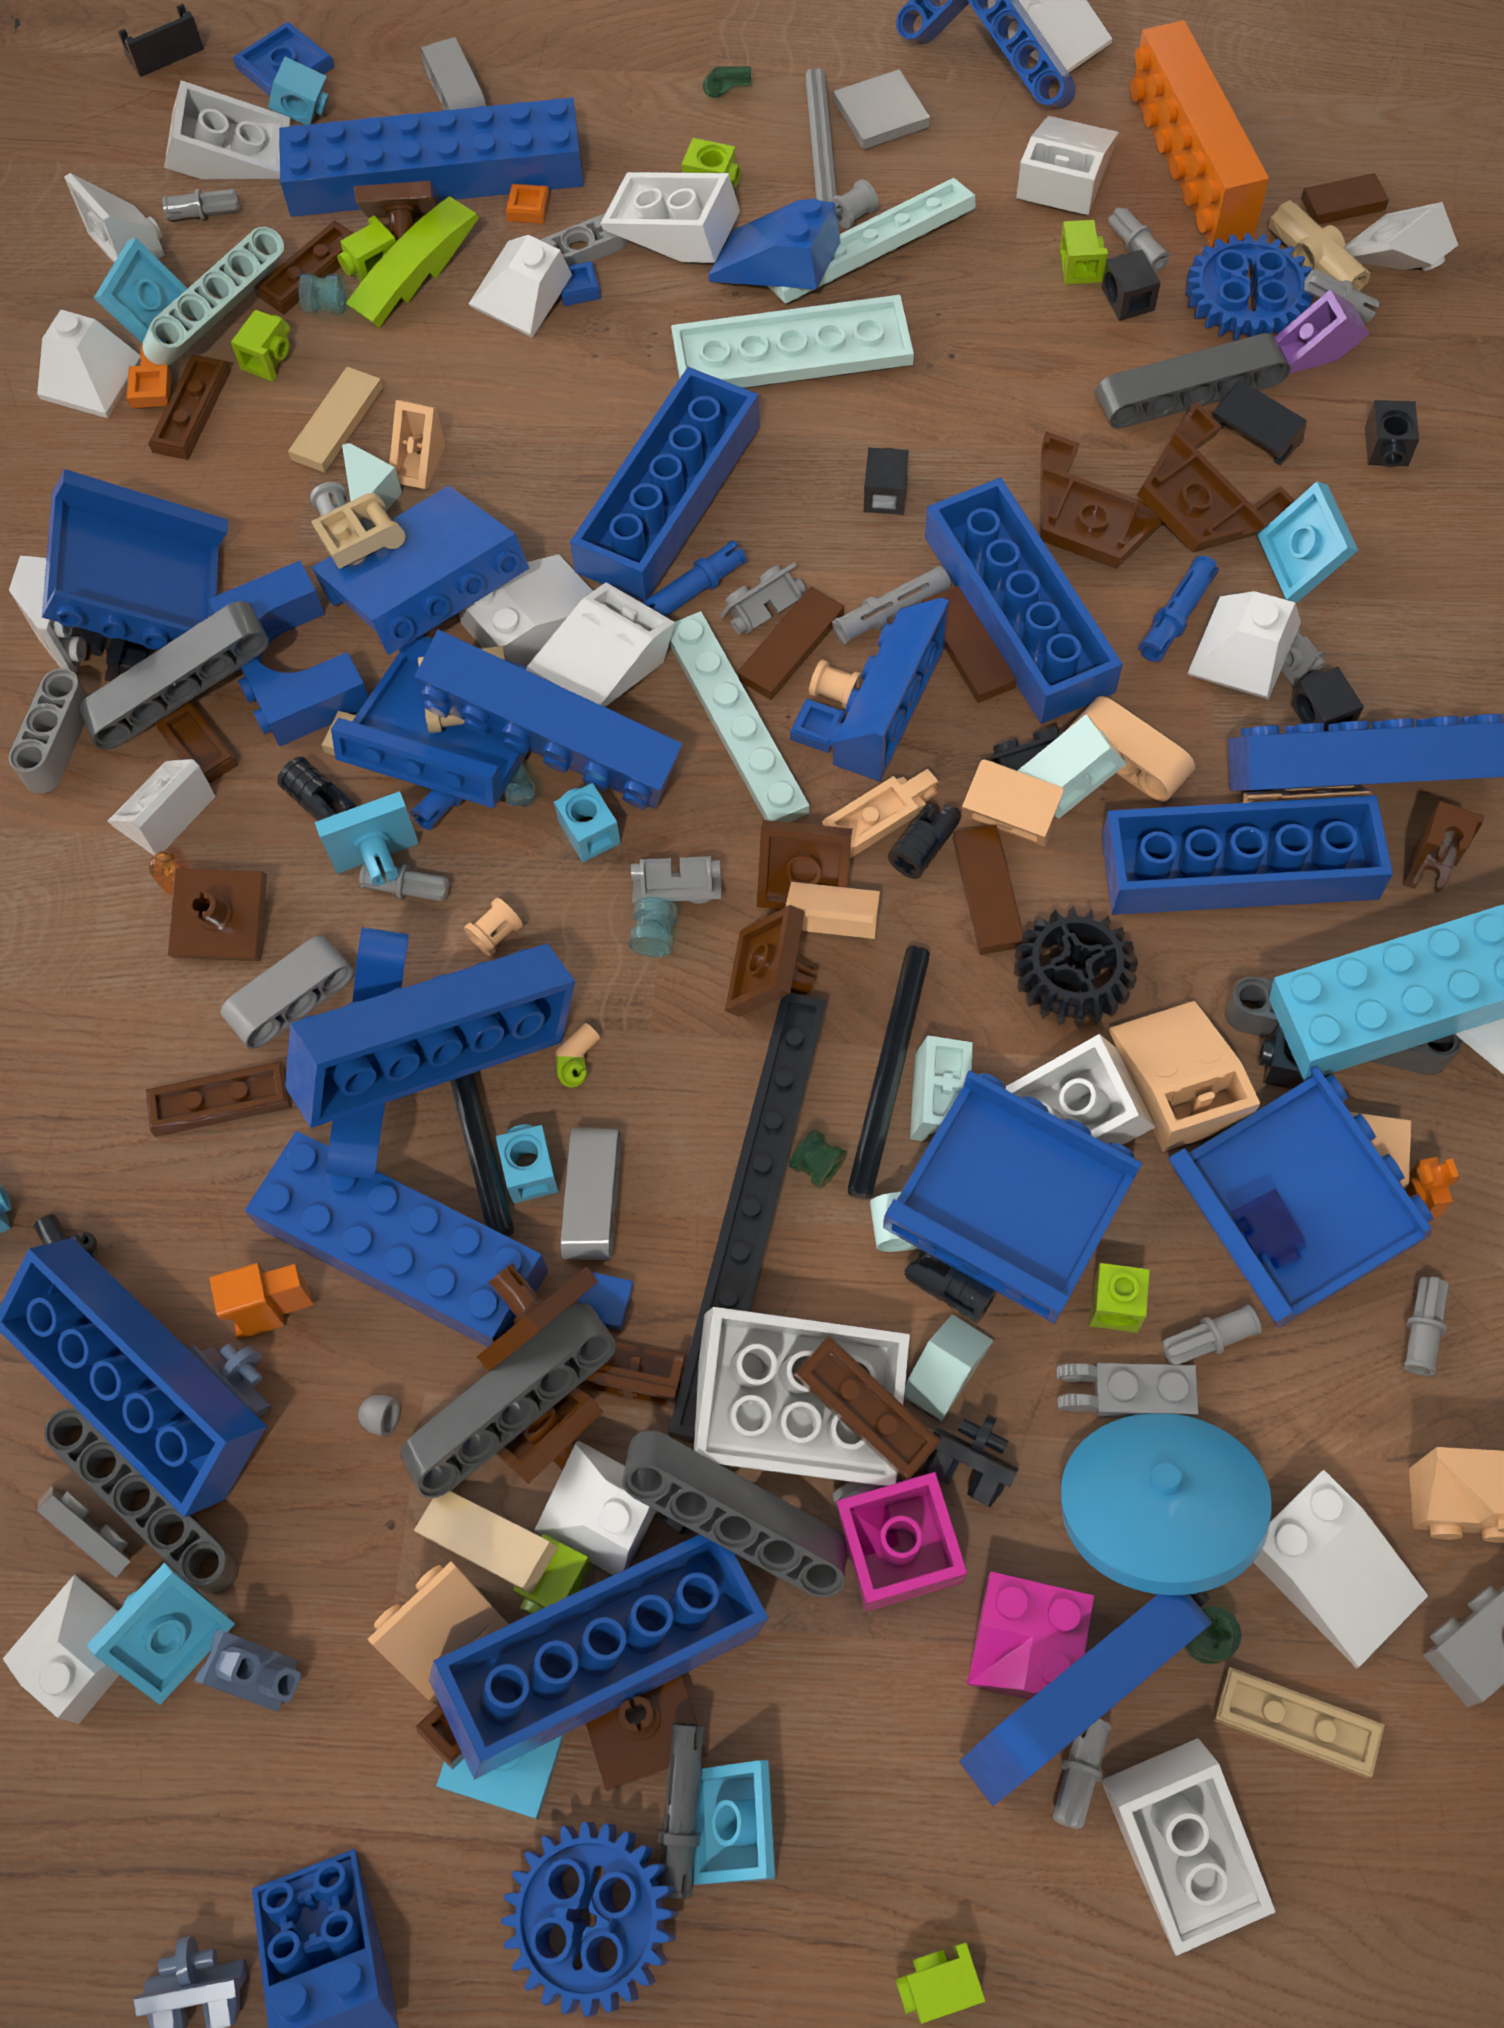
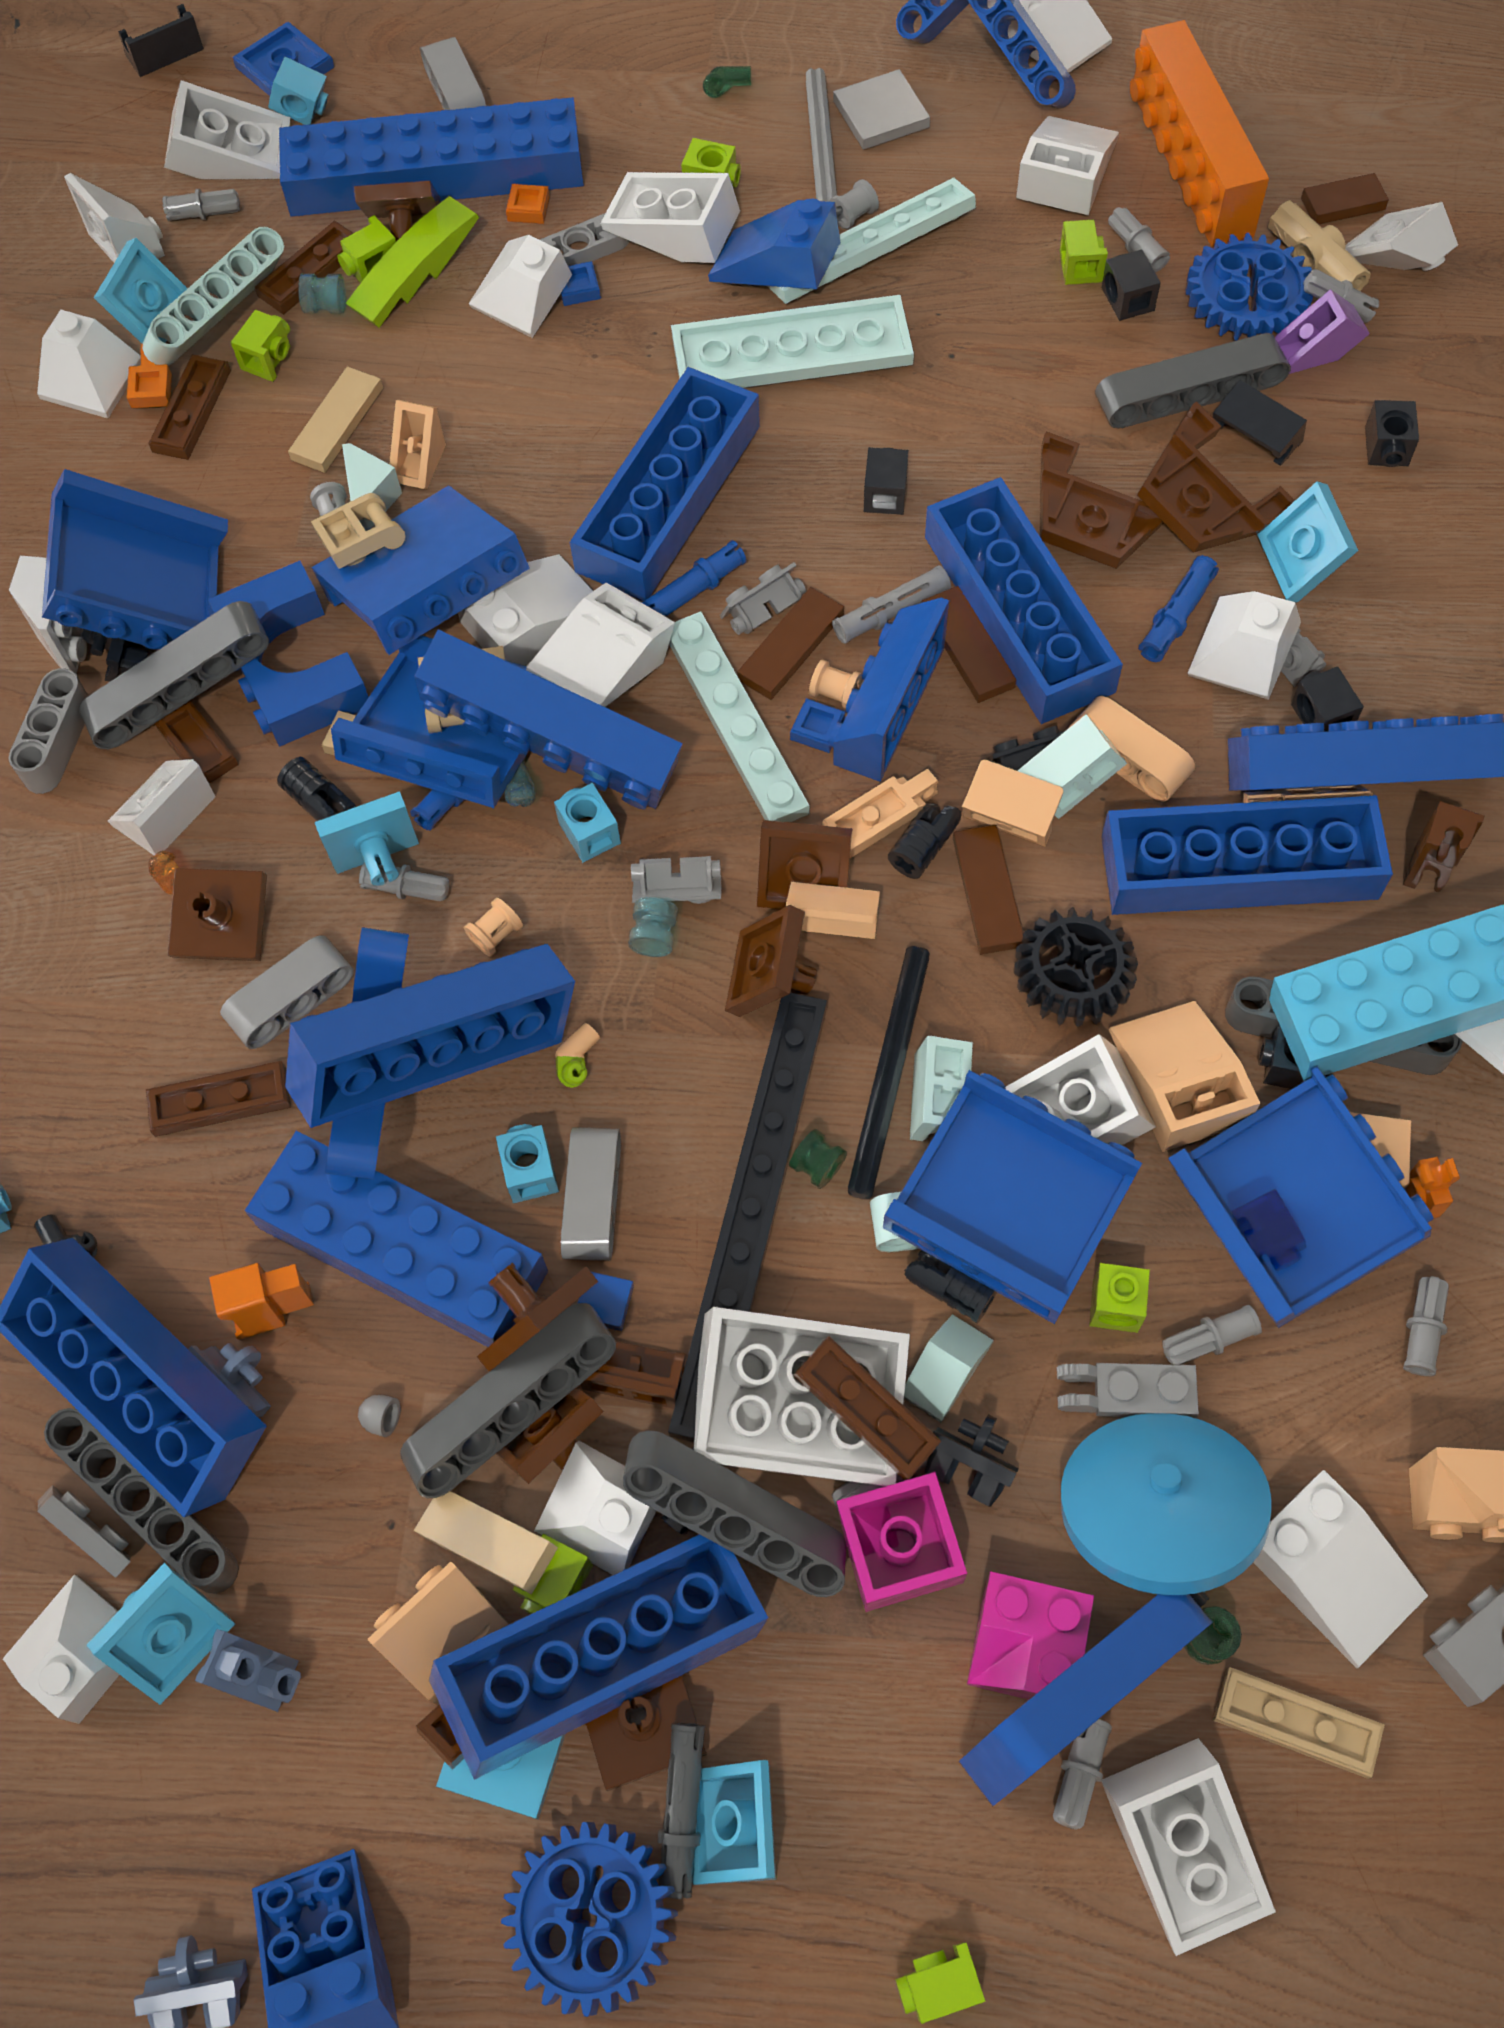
black axle [450,1073,514,1237] -> none

